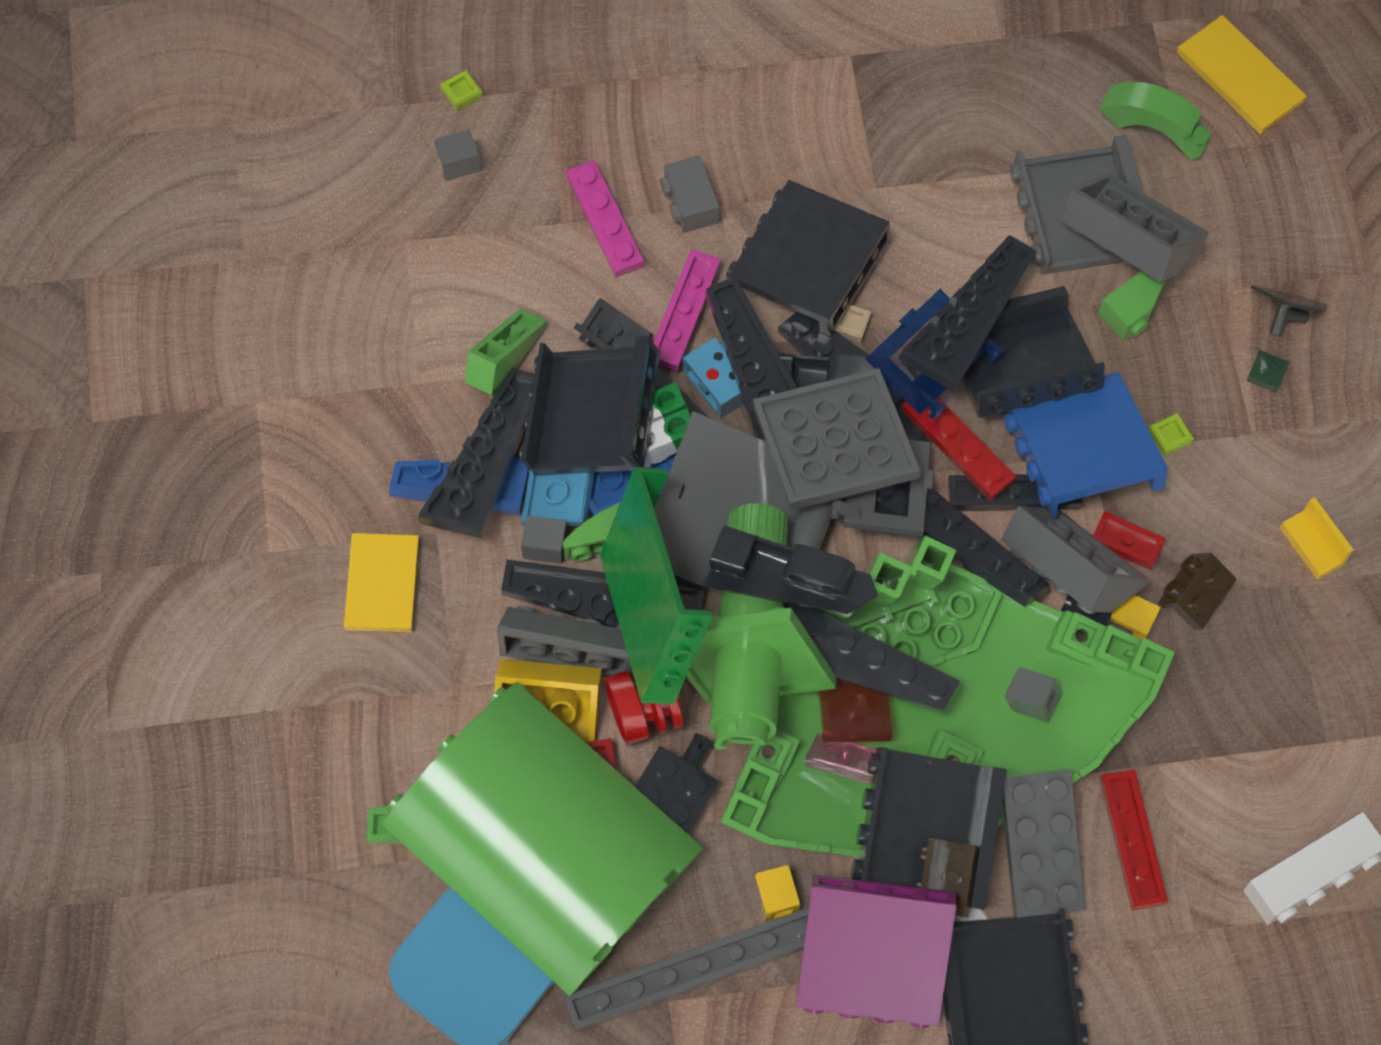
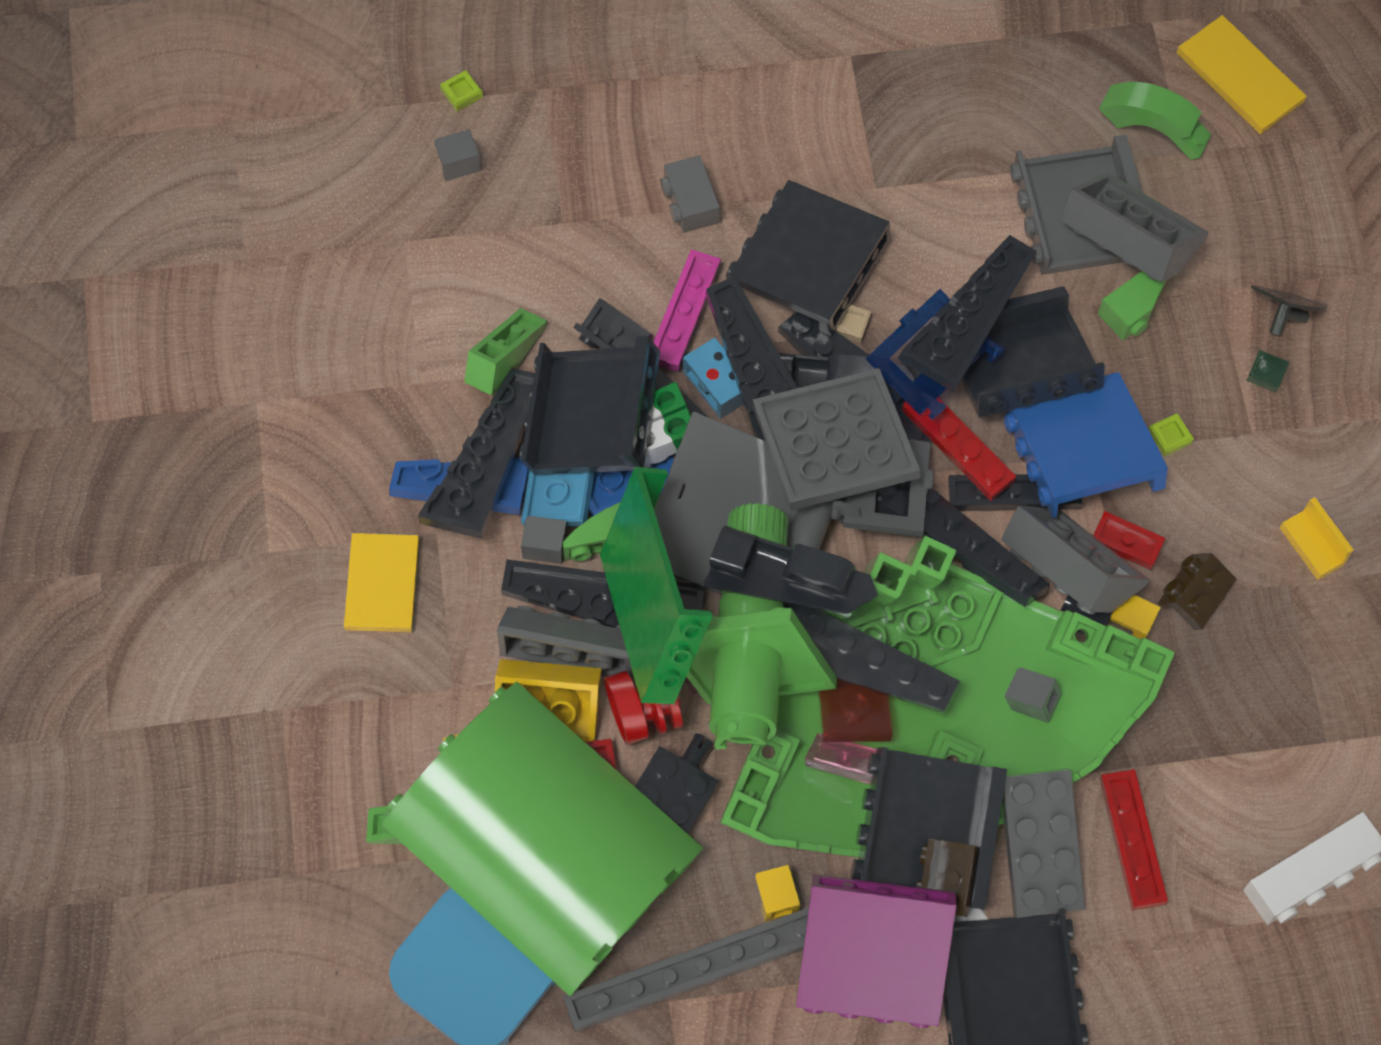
dark pink plate [566,160,644,278] -> none

